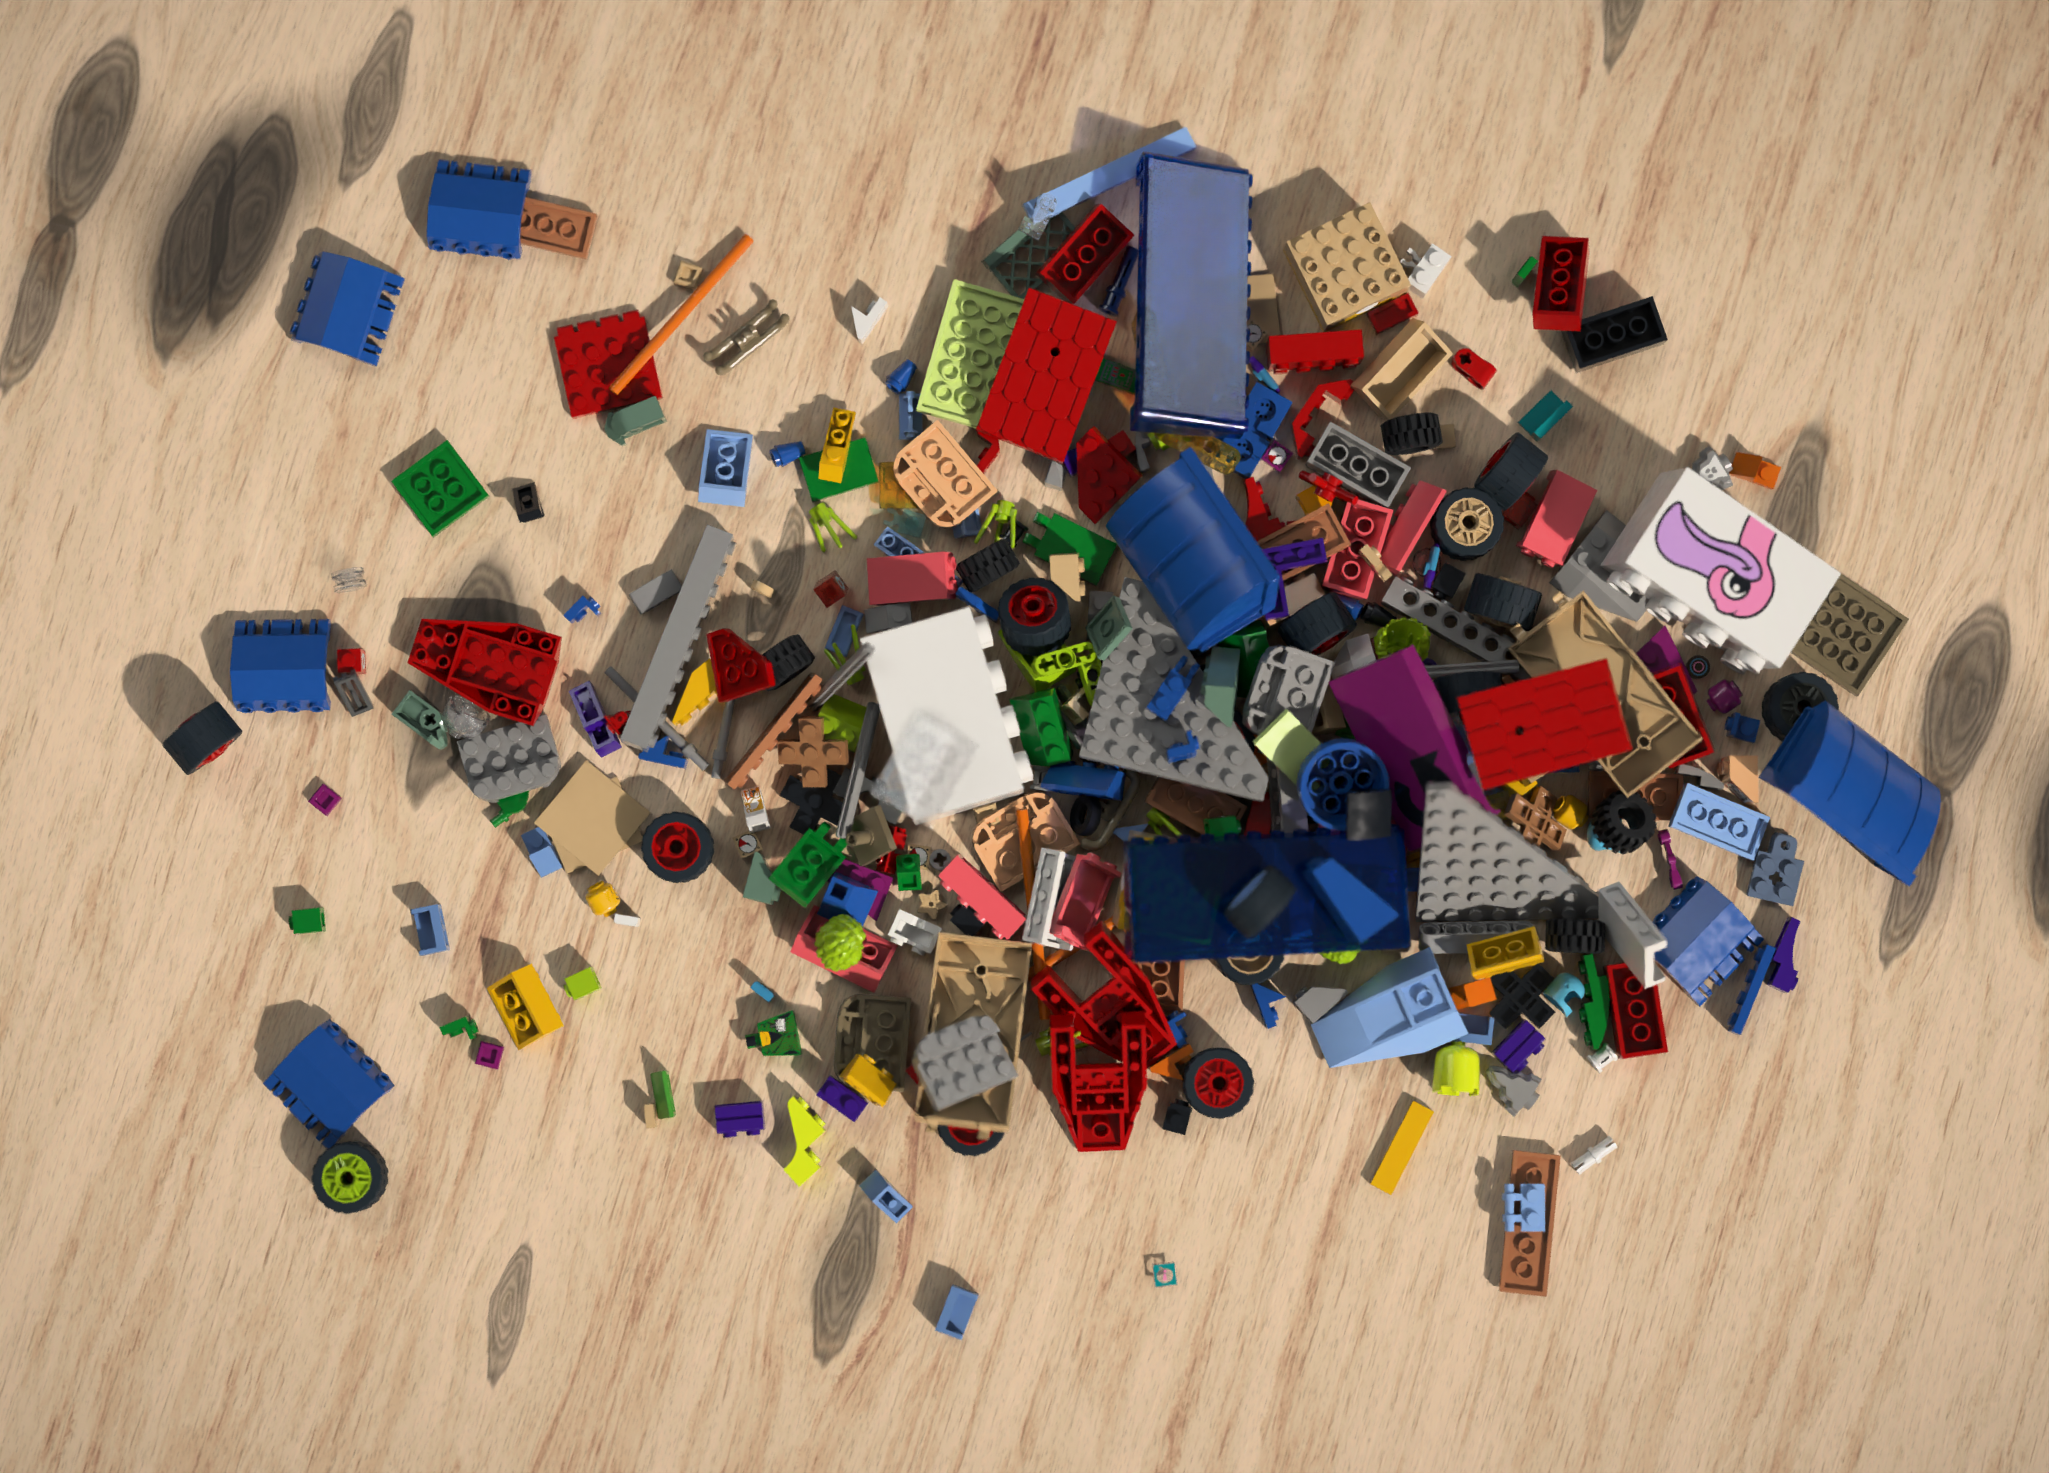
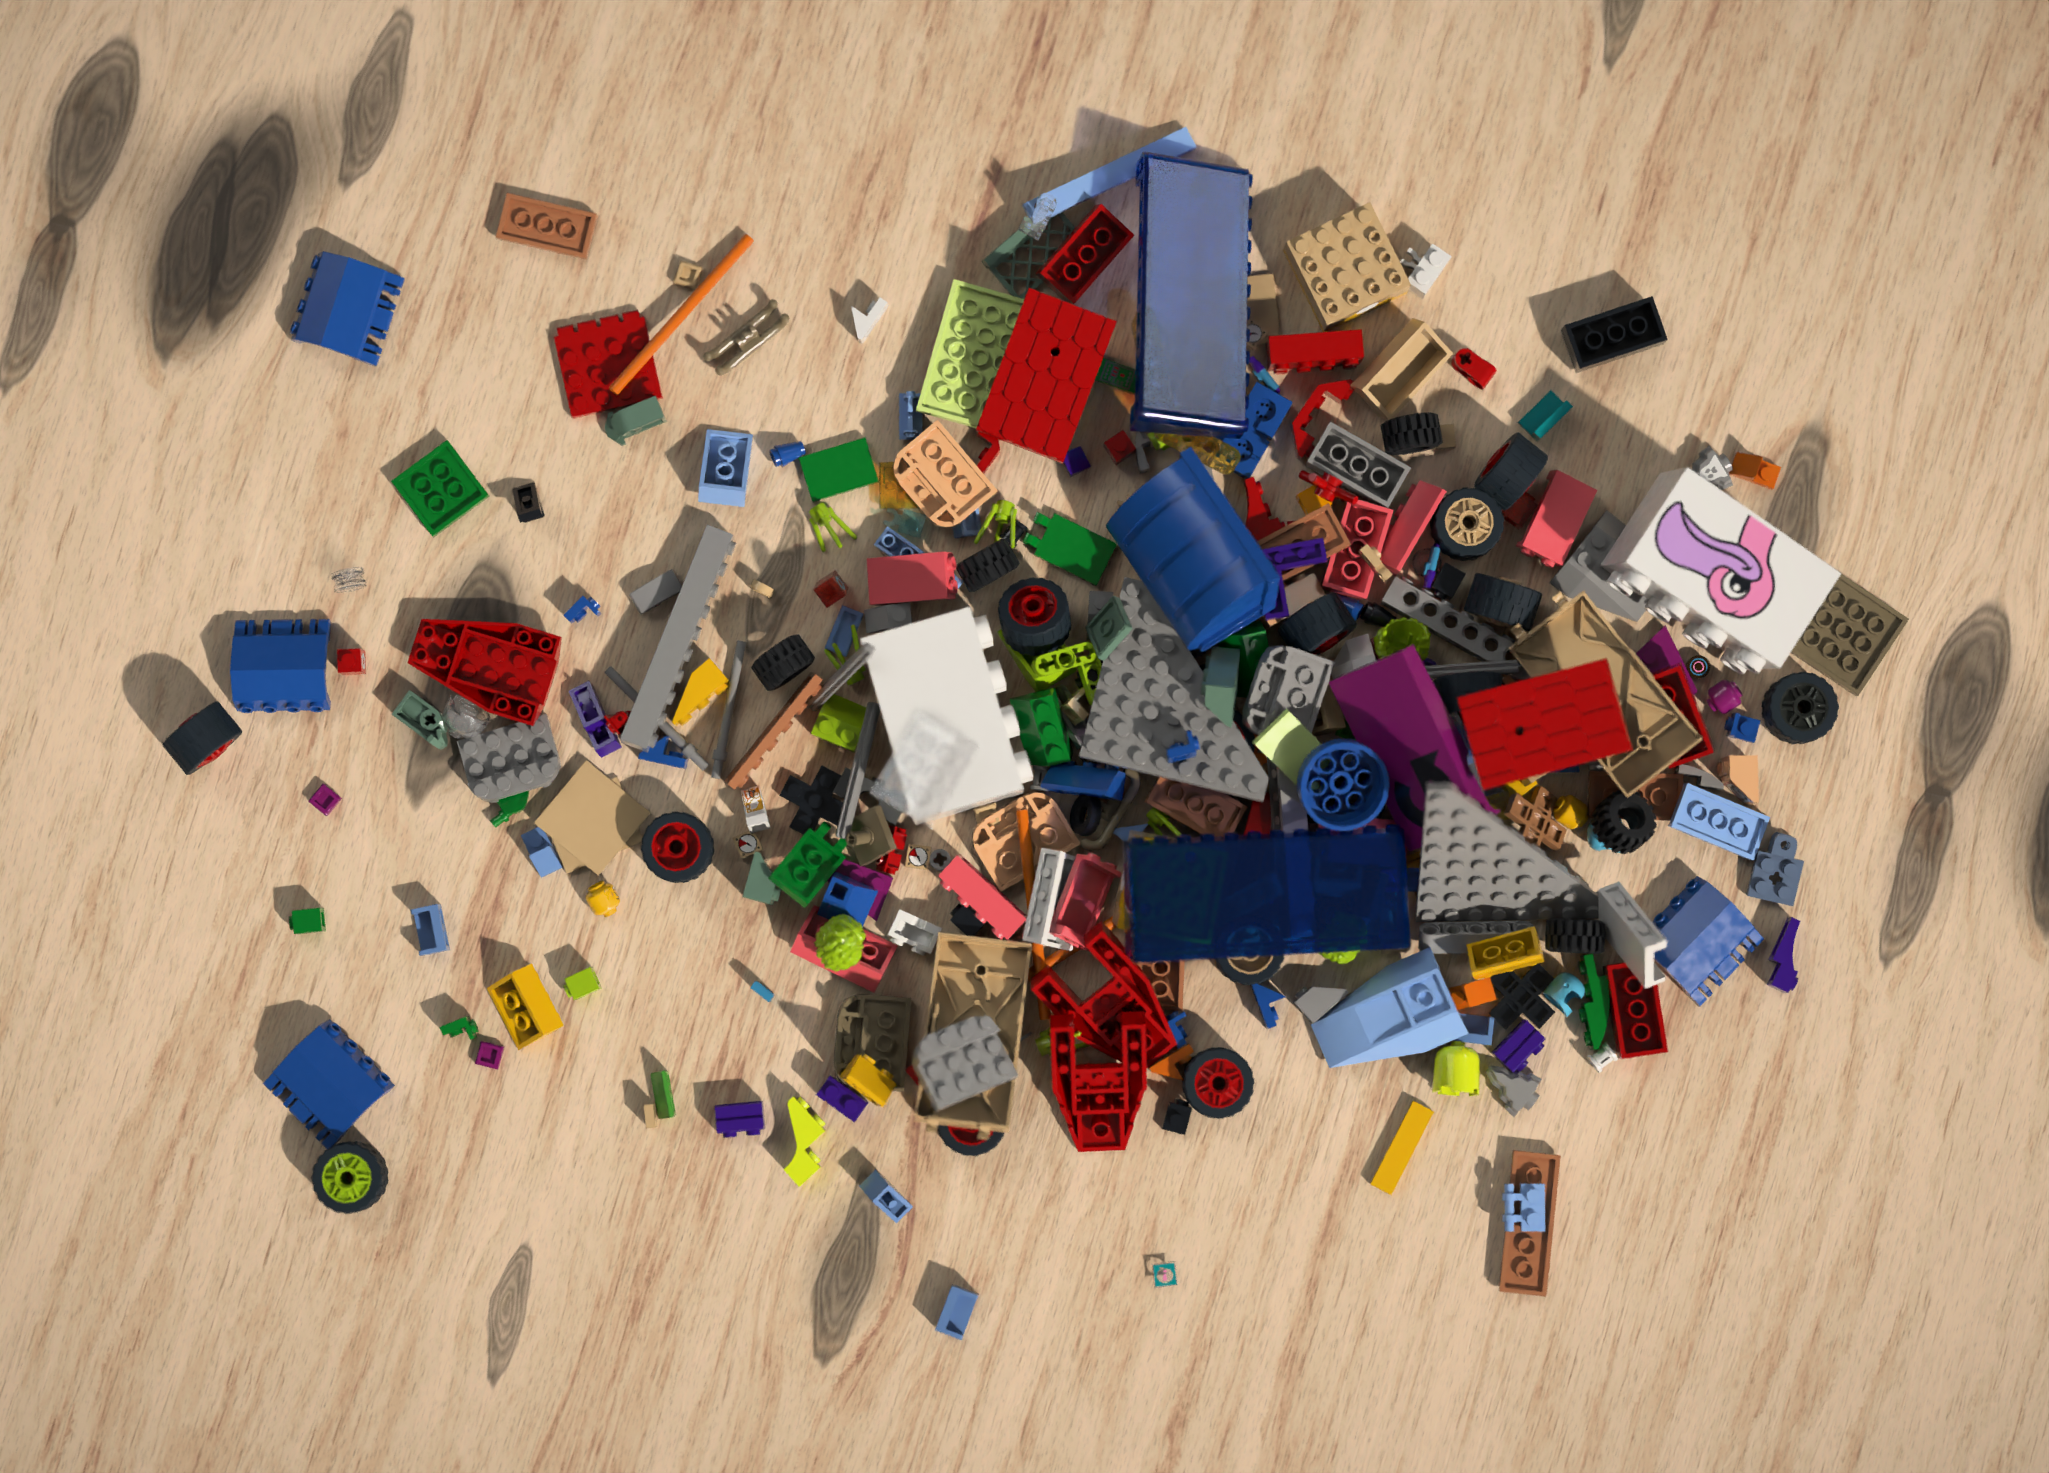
dark grey tile [333,669,374,717] -> none
blue hinge [427,159,531,259] -> none
white tile [614,914,641,927] -> none
red plate [706,628,776,702] -> none
torso [745,1011,802,1056] -> none
medium nougat plate [777,717,849,787] -> none
yellow slope [818,407,856,483] -> none
blue cone [885,359,917,394] -> none
green bracket [896,854,922,891] -> none
tan plate [917,889,947,920] -> none
blue tile [955,587,999,623] -> none
light grey slope [1044,461,1067,491] -> none
tan slope [1050,553,1086,601] -> none
red plate [1076,426,1142,524] -> none
dark blue pin [1098,246,1140,317] -> none
blue hinge [1146,655,1201,721] -> none
green brick [1203,815,1241,843] -> none
black wheel [1224,865,1297,938] -> none
tile [1261,440,1293,473] -> none
blue slope [1302,857,1399,943] -> none
black slope [1345,789,1392,840] -> none
red tile [1366,293,1419,335] -> none
green tile [1512,257,1538,288] -> none
red brick [1532,236,1589,331] -> none
white pin [1571,1135,1618,1175] -> none
magenta piece [1657,829,1683,890] -> none
blue plate [1727,944,1776,1035] -> none
blue piece [1758,701,1941,887] -> none

